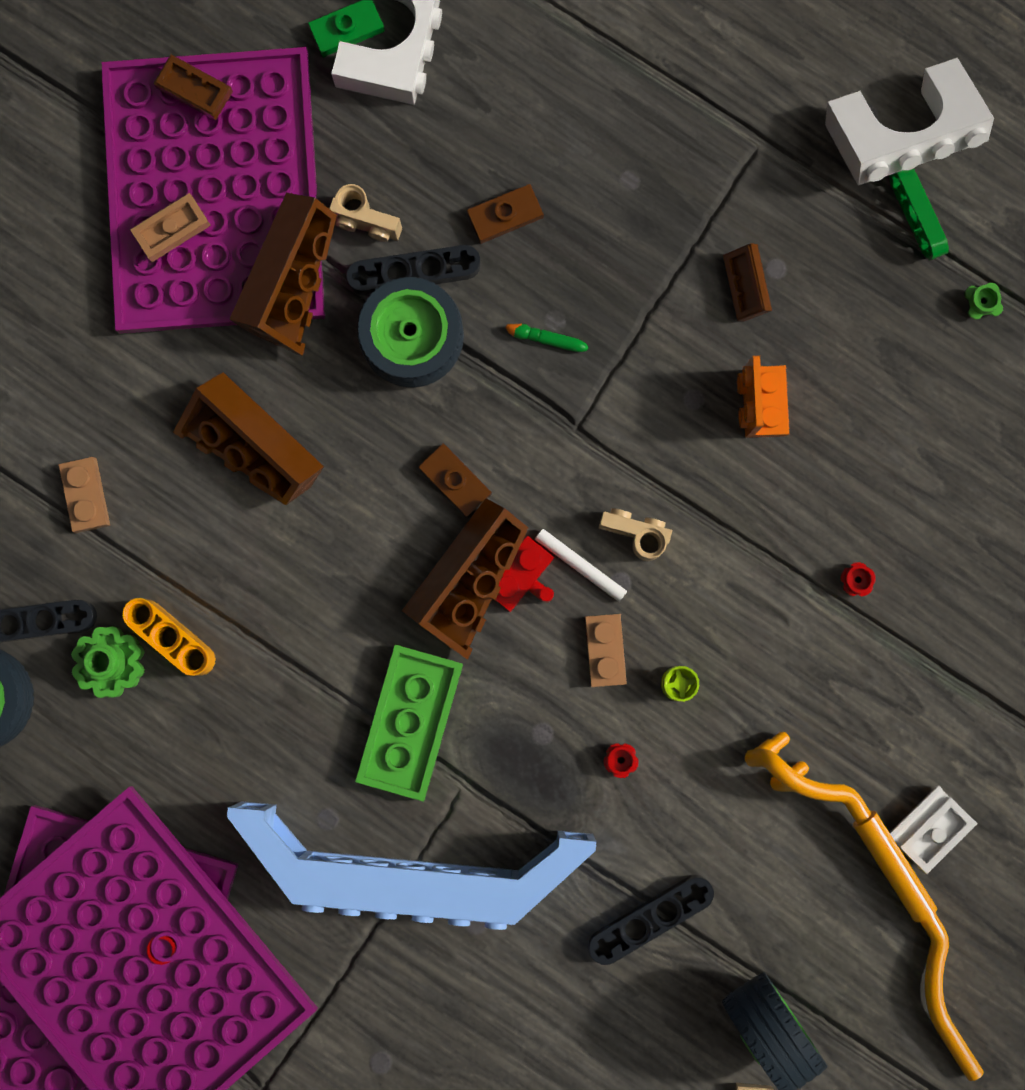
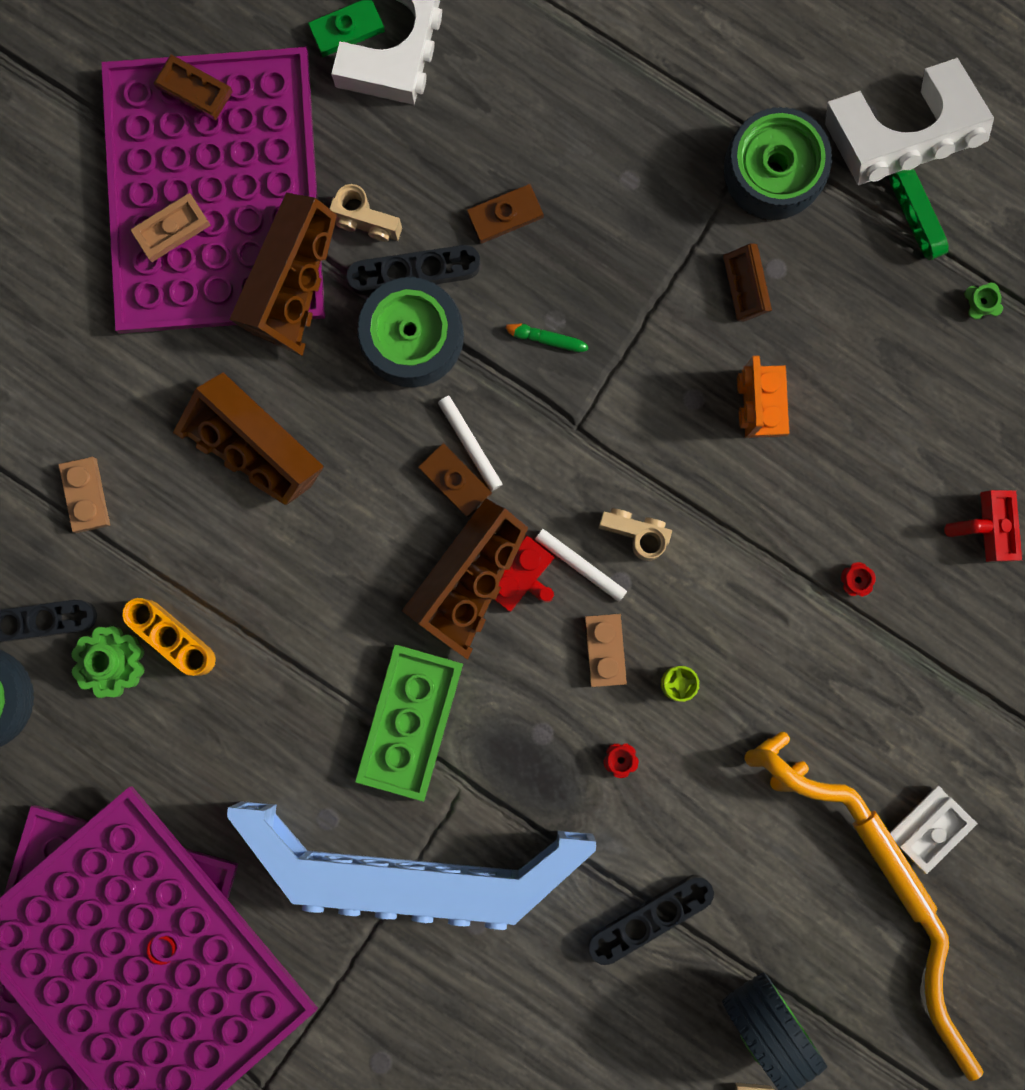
none -> white bar [438,396,503,491]
none -> bright green wheel [724,107,832,220]
none -> red plate [944,490,1022,562]

